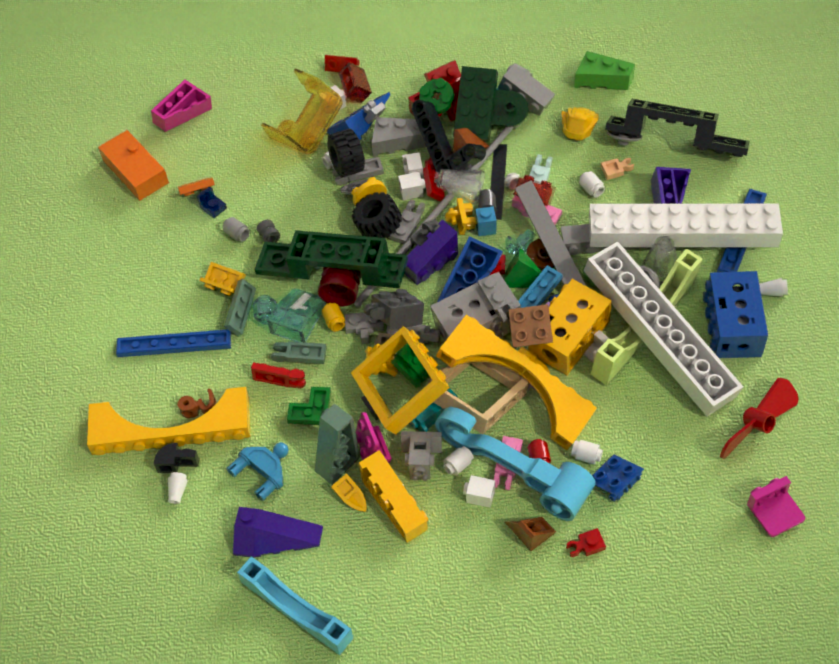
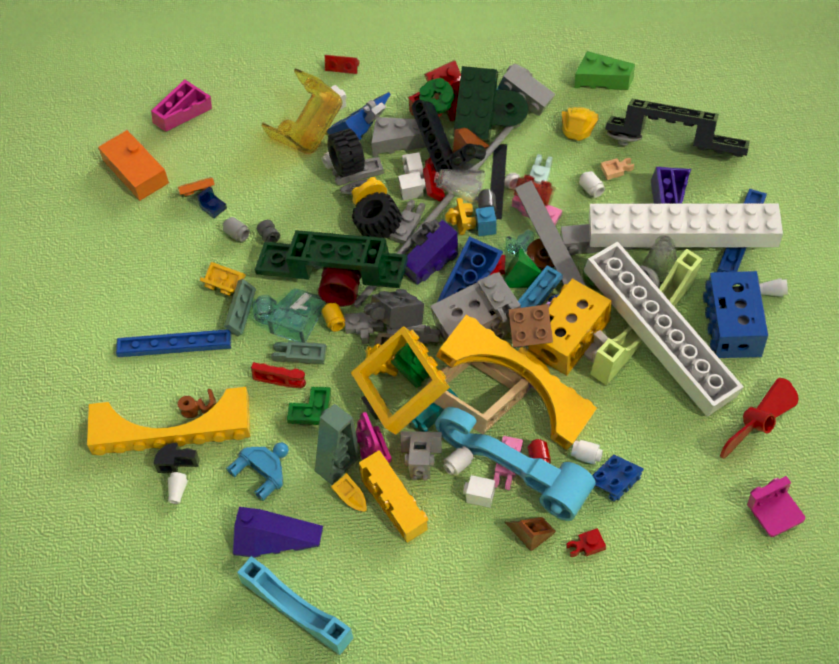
clear red brick [339,62,372,103] -> none

